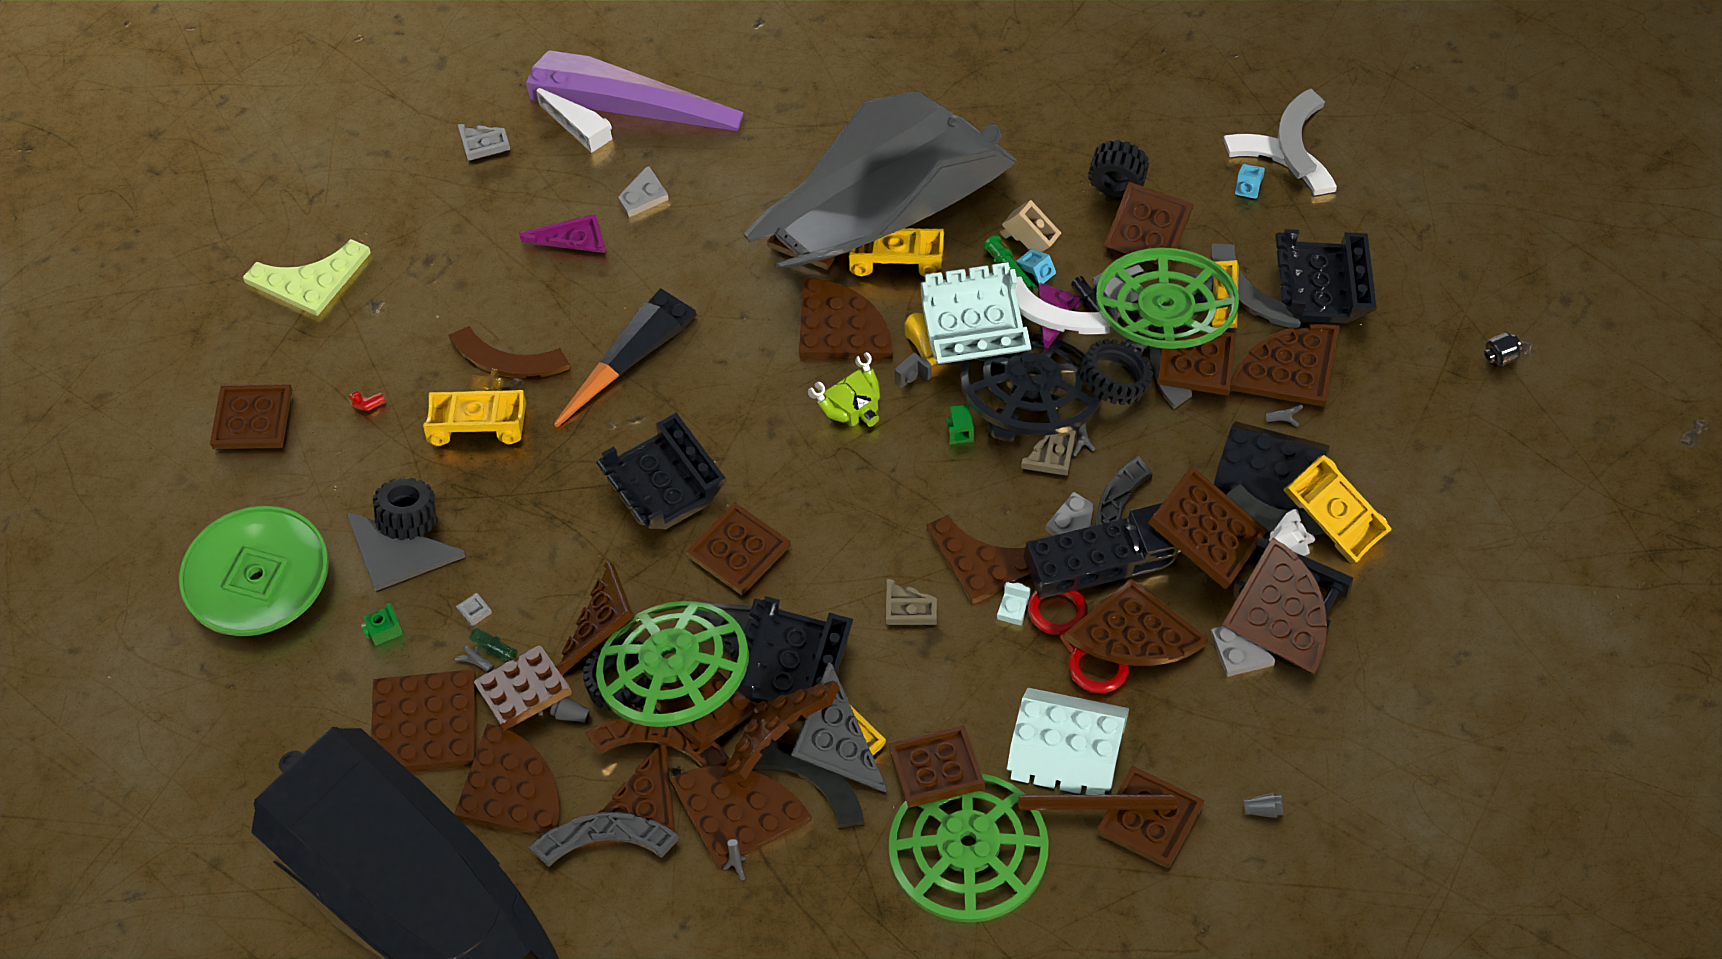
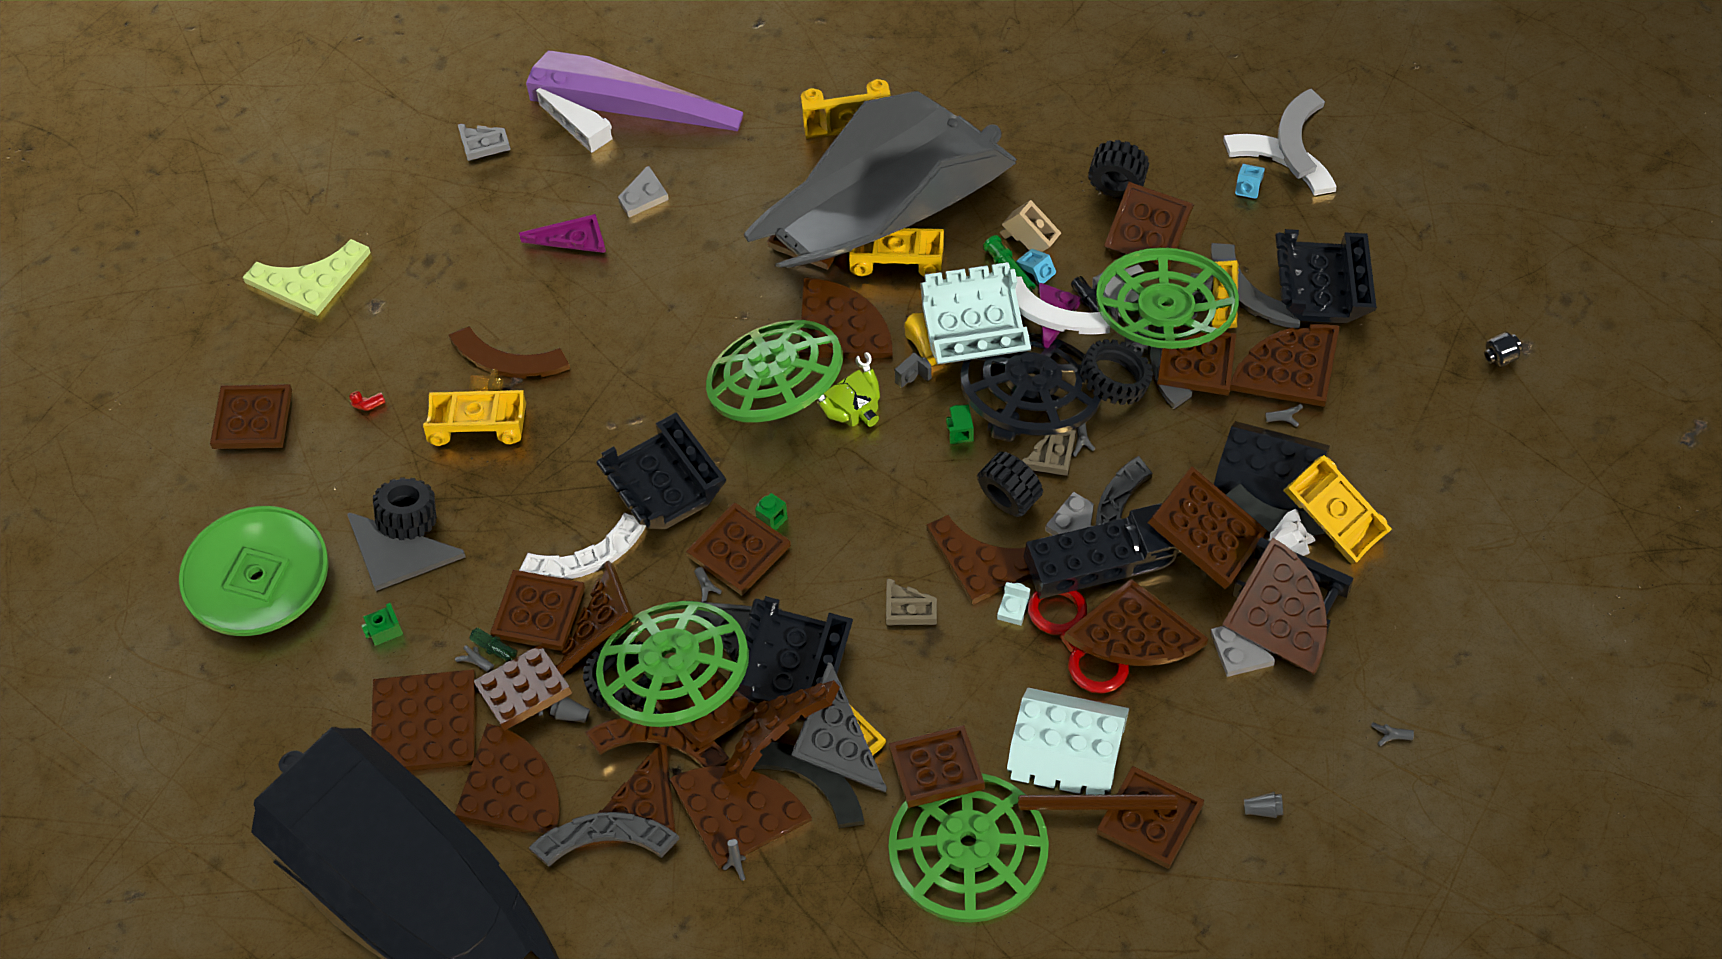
light grey tile [456,592,492,627] -> none
black plate [554,288,697,427] -> none
none -> reddish brown plate [490,570,585,651]
none -> white tile [519,513,646,580]
none -> dark grey bar [694,567,722,602]
none -> bright green dish [706,320,843,422]
none -> green brick [755,493,788,530]
none -> yellow piece [801,79,891,139]
none -> black tyre [977,451,1043,517]
none -> dark grey bar [1371,722,1414,746]

